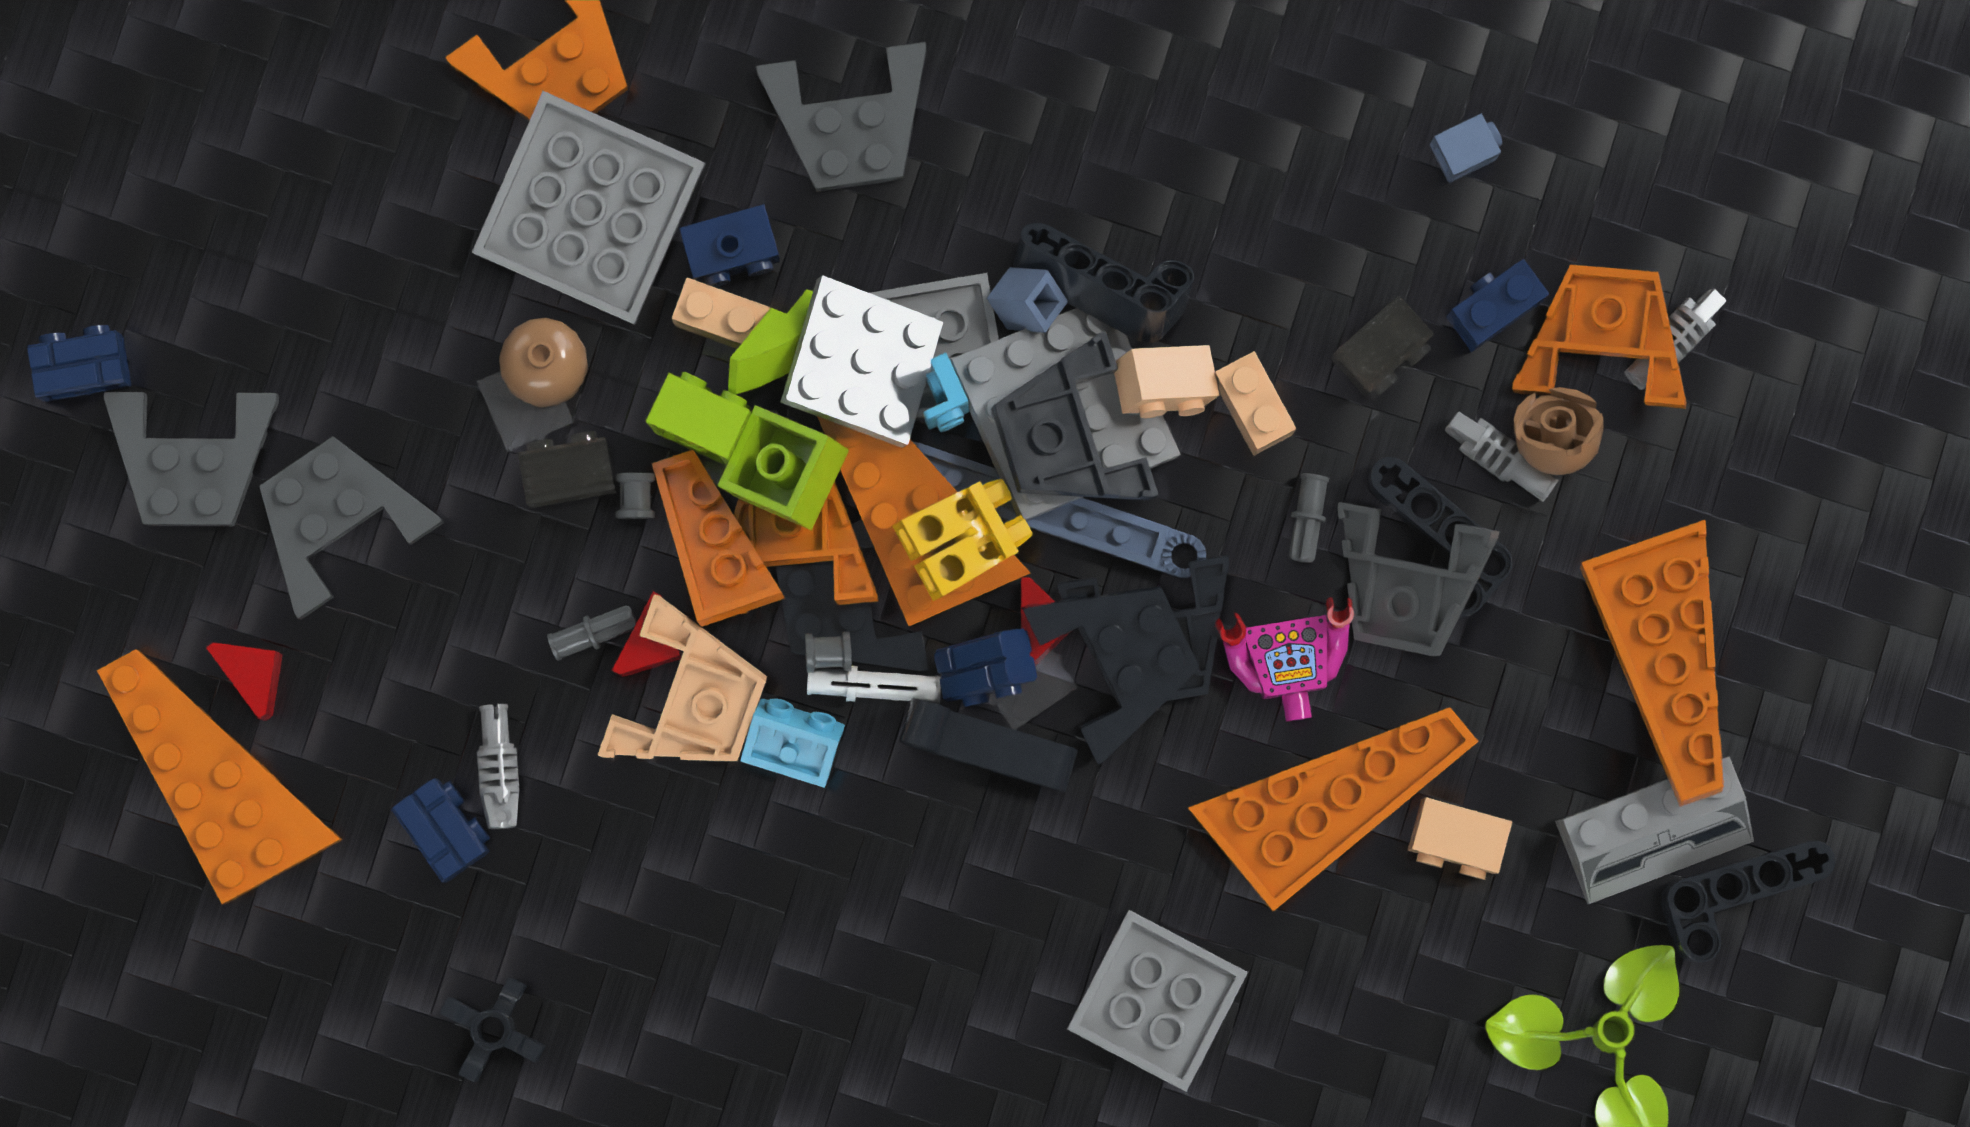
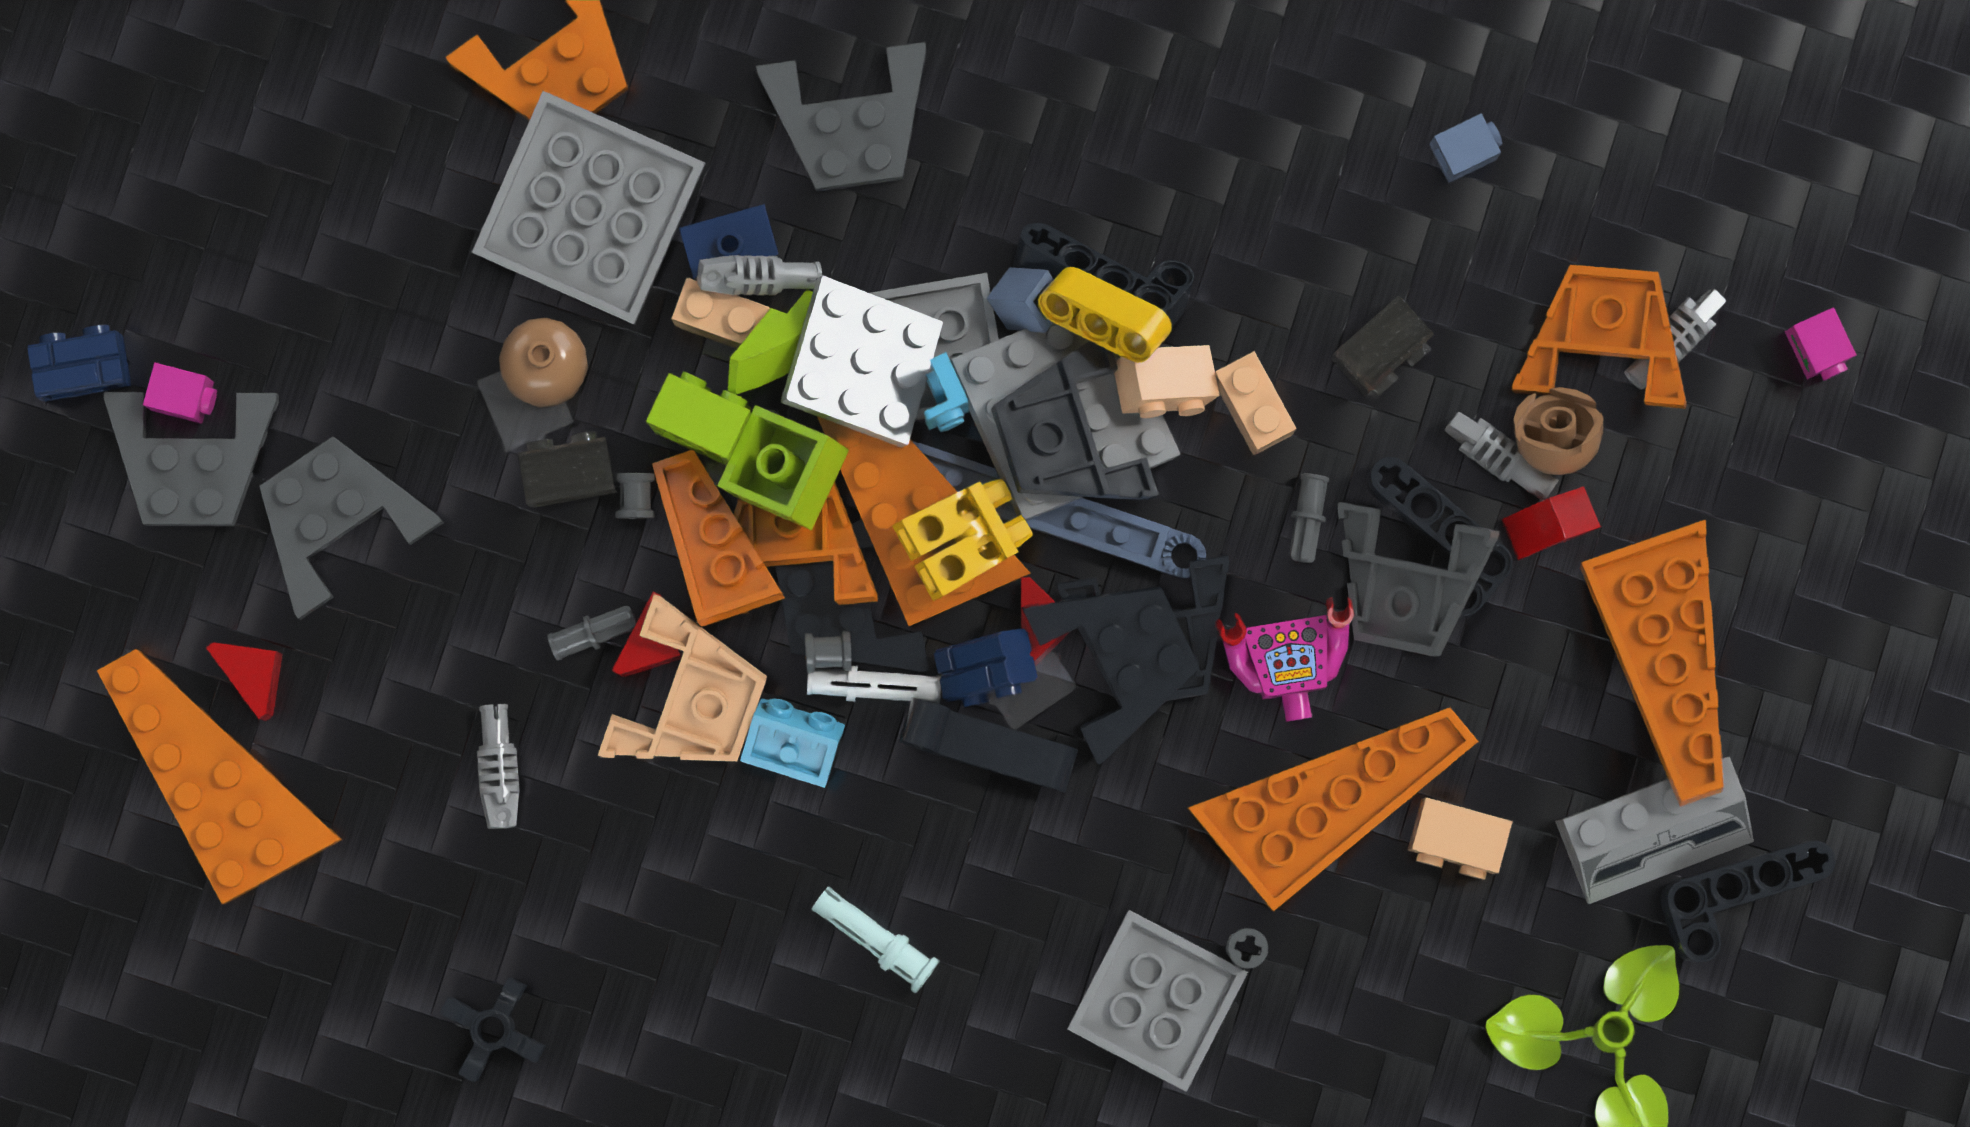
dark blue brick [391,778,490,883] -> none
dark blue brick [1446,258,1549,352] -> none
none -> dark pink brick [143,362,217,424]
none -> light grey hinge [697,255,822,295]
none -> light aqua pin [812,886,939,993]
none -> yellow beam [1038,267,1172,363]
none -> dark grey bush [1225,928,1268,968]
none -> red slope [1502,486,1601,560]
none -> dark pink brick [1785,307,1856,381]

